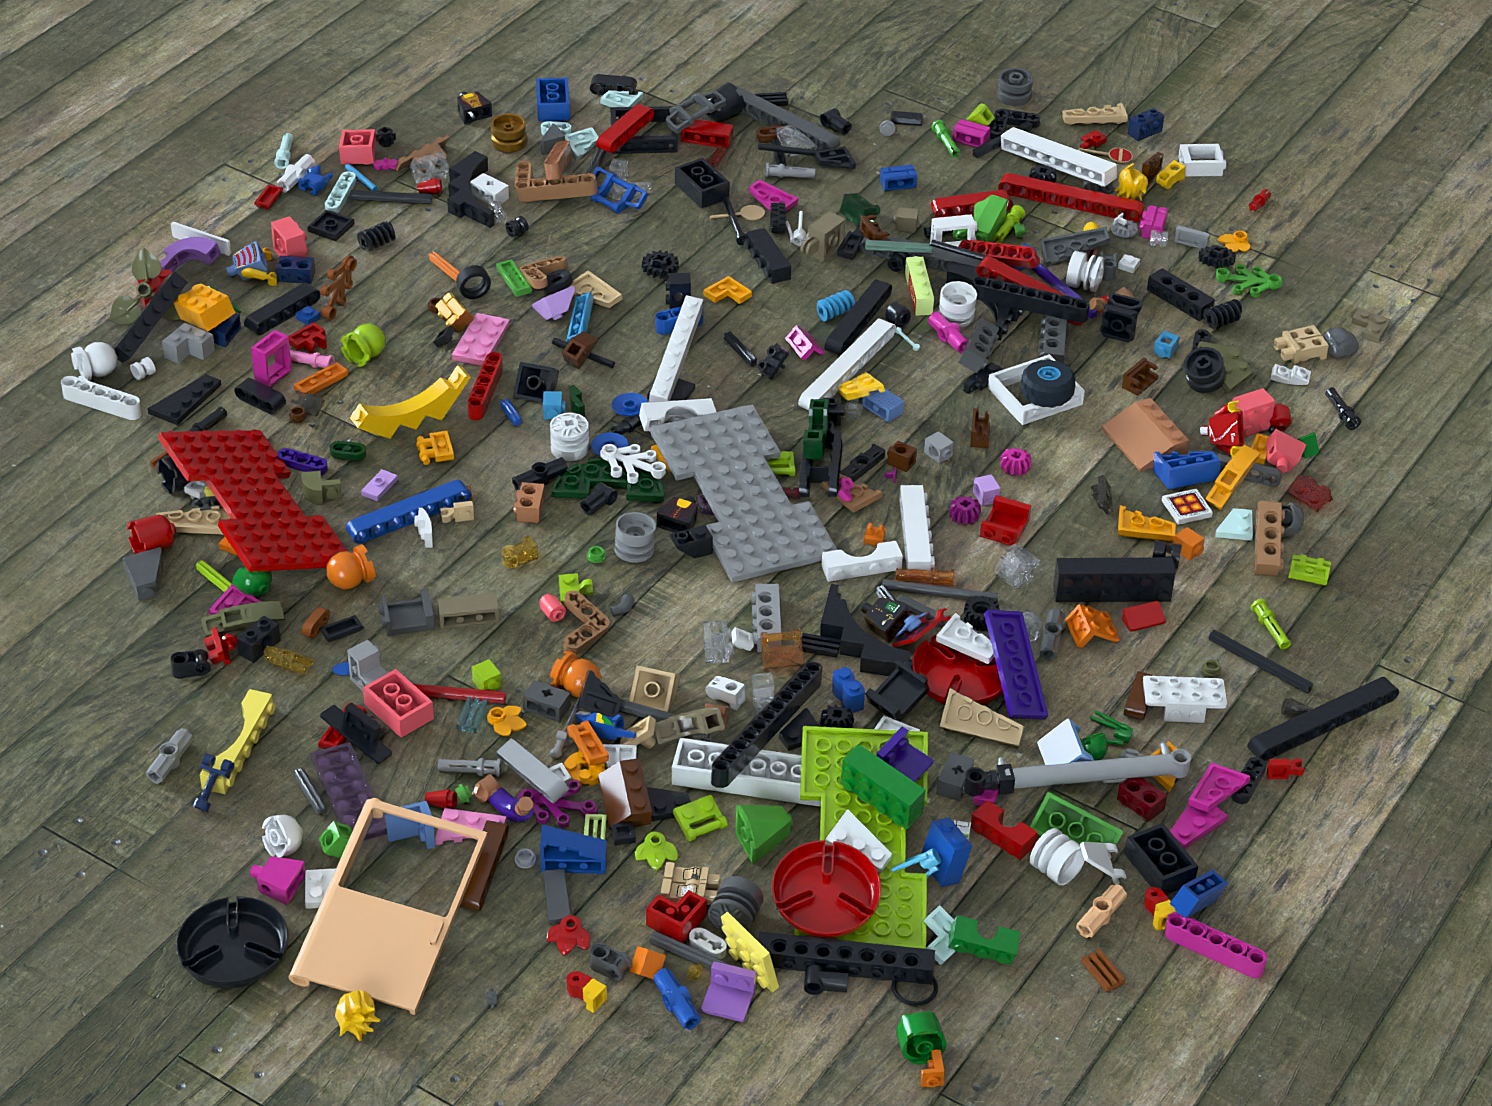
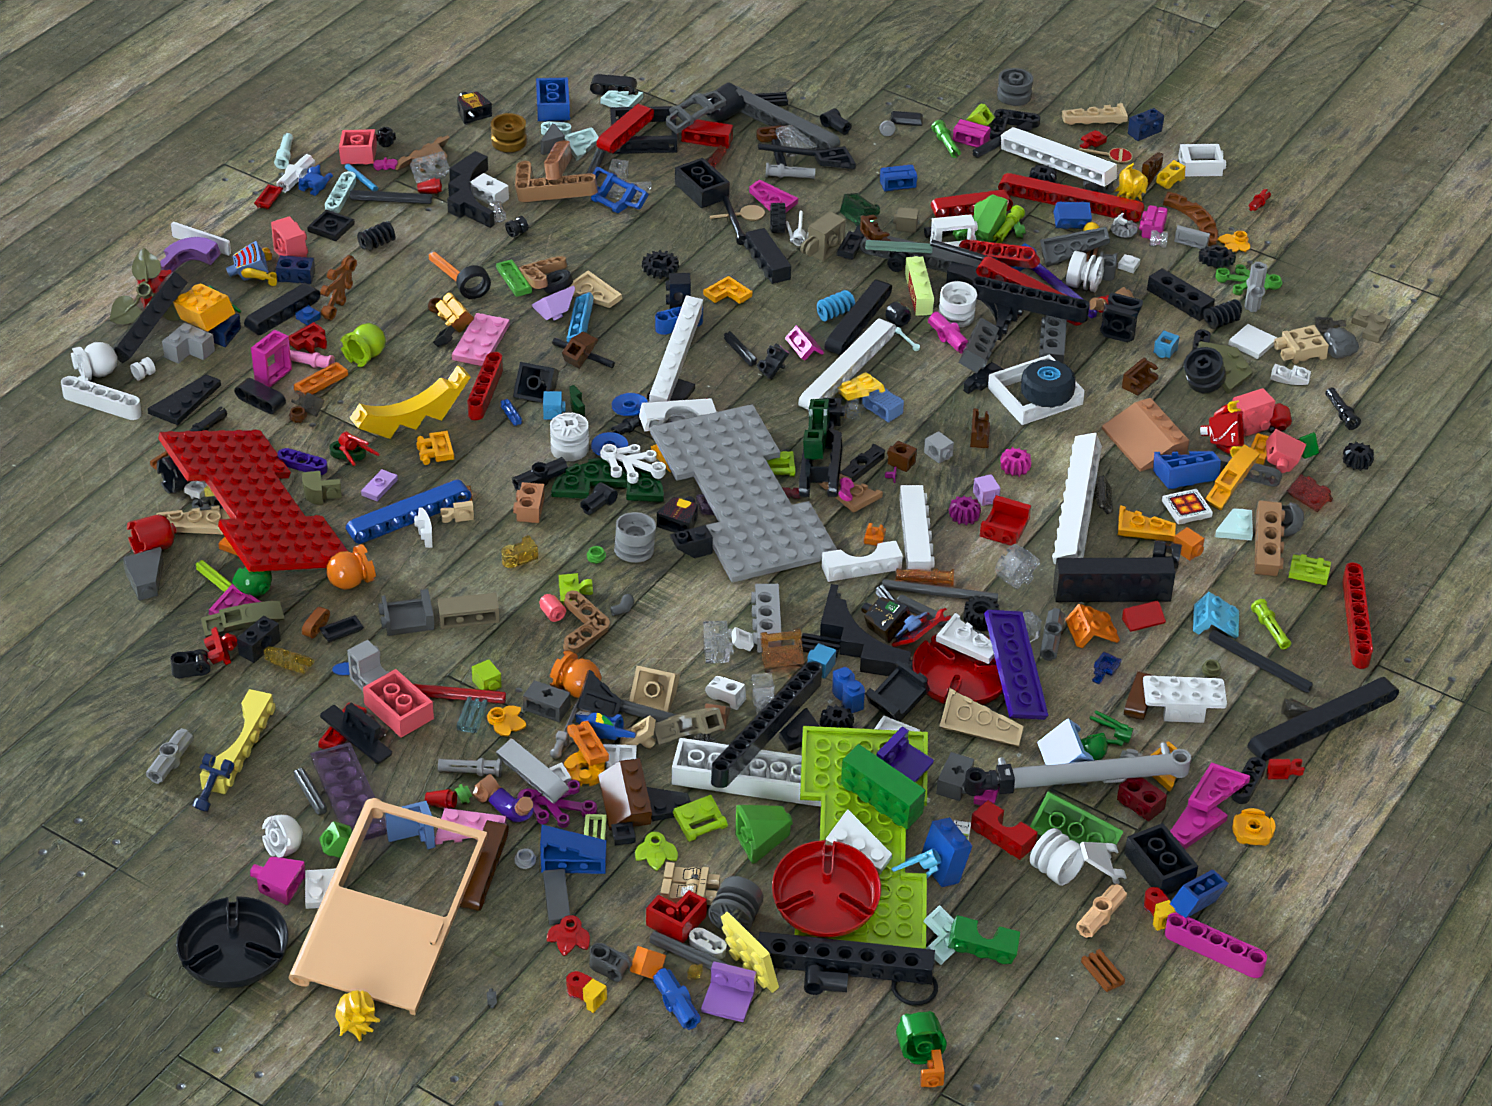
none -> red plant [338,431,380,466]
none -> dark azure brick [807,643,836,679]
none -> white brick [1052,433,1102,564]
none -> blue brick [1053,202,1092,229]
none -> clear blue plate [1092,652,1121,684]
none -> dark orange tile [1163,191,1218,246]
none -> medium azure bracket [1193,592,1239,639]
none -> white tile [1228,324,1277,359]
none -> light orange plate [1232,808,1276,846]
none -> light grey piece [1244,262,1267,312]
none -> clear smoke plate [1314,317,1346,334]
none -> black gear [1342,441,1374,471]
none -> red beam [1342,562,1373,669]

